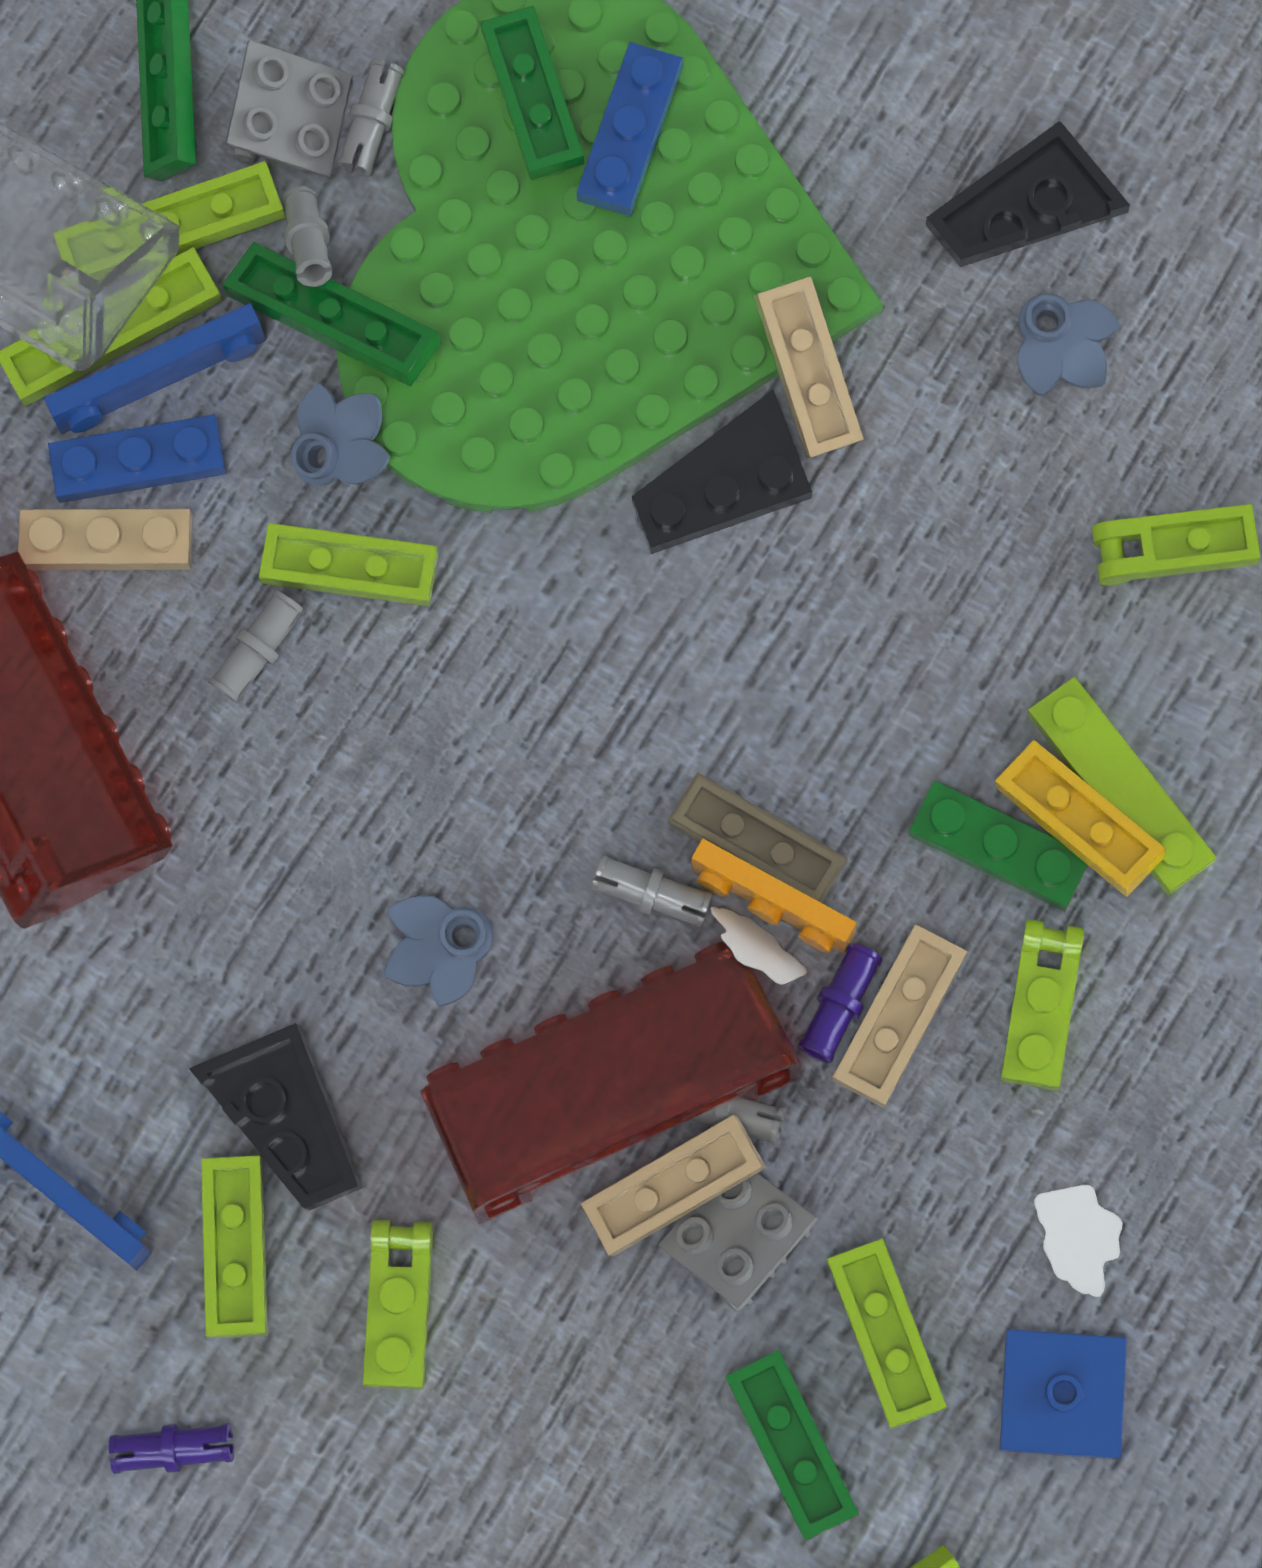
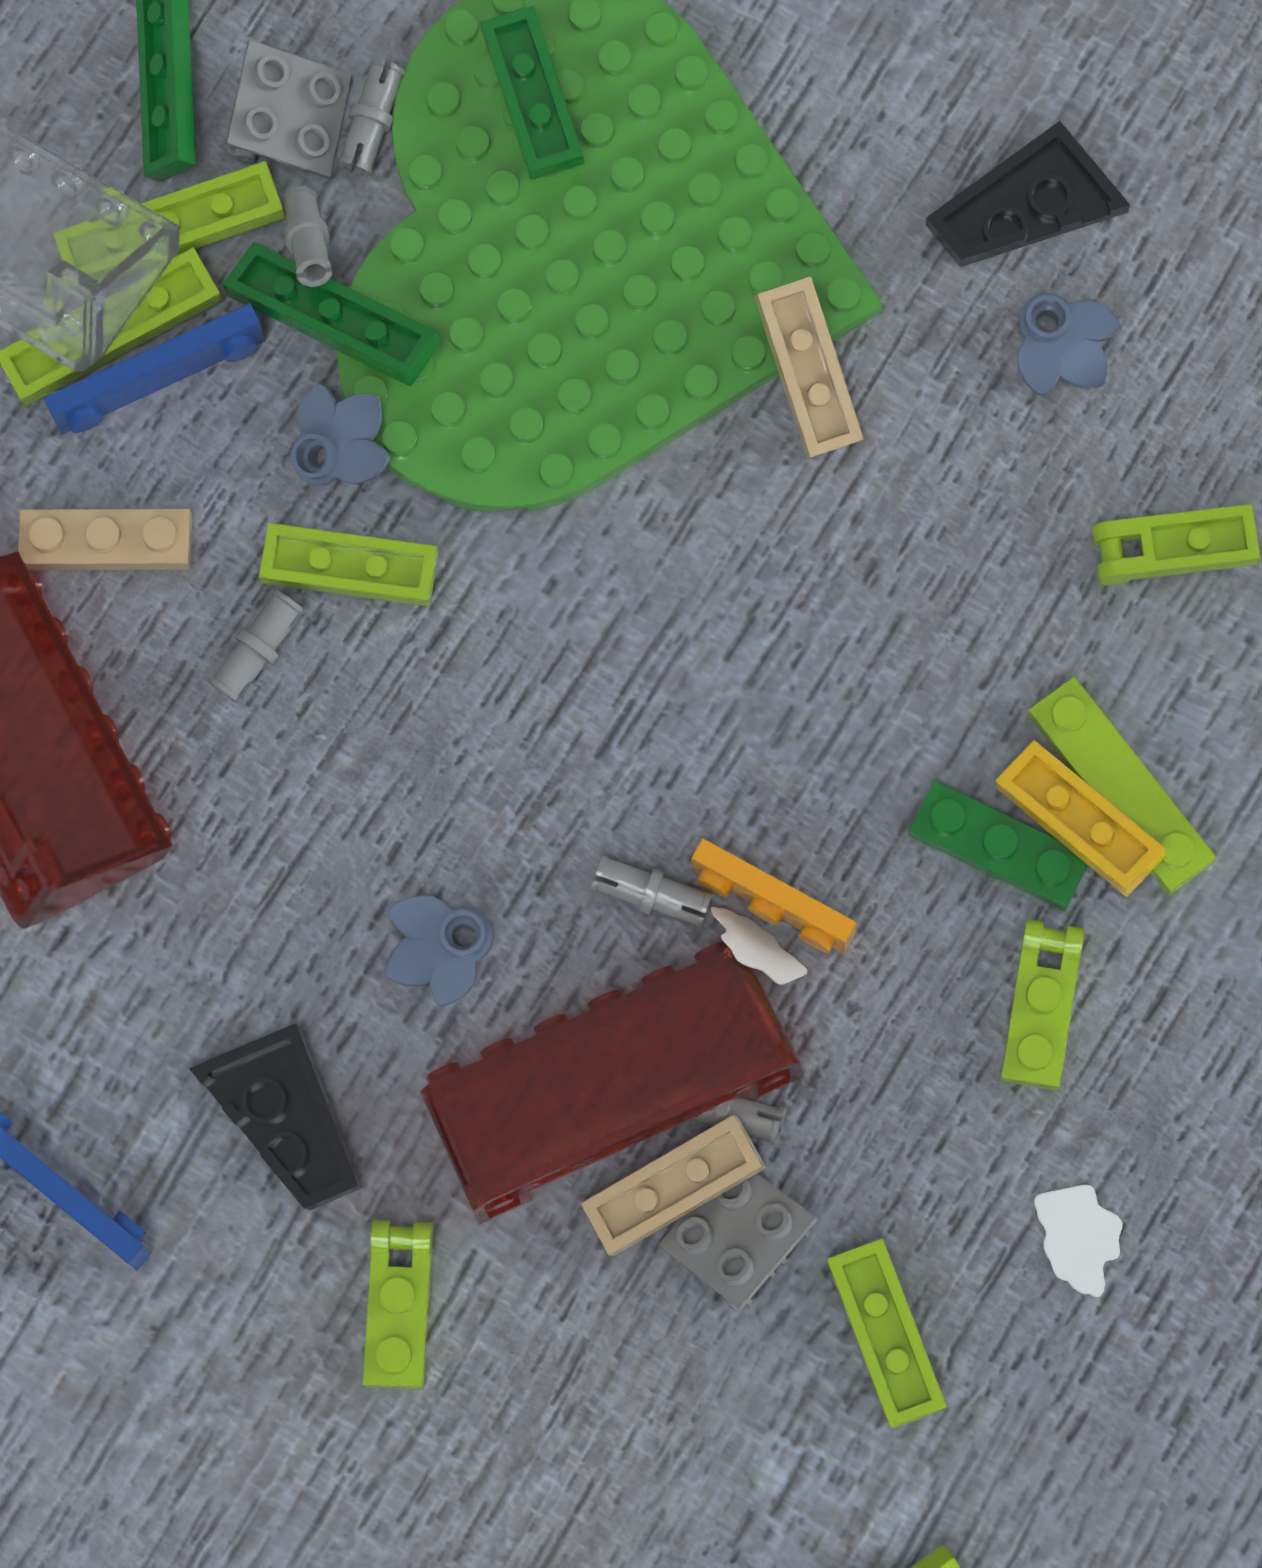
blue plate [48,414,226,503] -> none
dark purple pin [109,1423,234,1474] -> none
lime plate [201,1155,268,1339] -> none
blue plate [576,42,683,217] -> none
black wing [632,390,812,554] -> none
dark tan tile [668,772,848,904] -> none
green plate [725,1350,859,1542] -> none
dark purple pin [797,943,883,1063] -> none
tan plate [832,924,967,1108] -> none
blue plate [999,1329,1127,1460] -> none

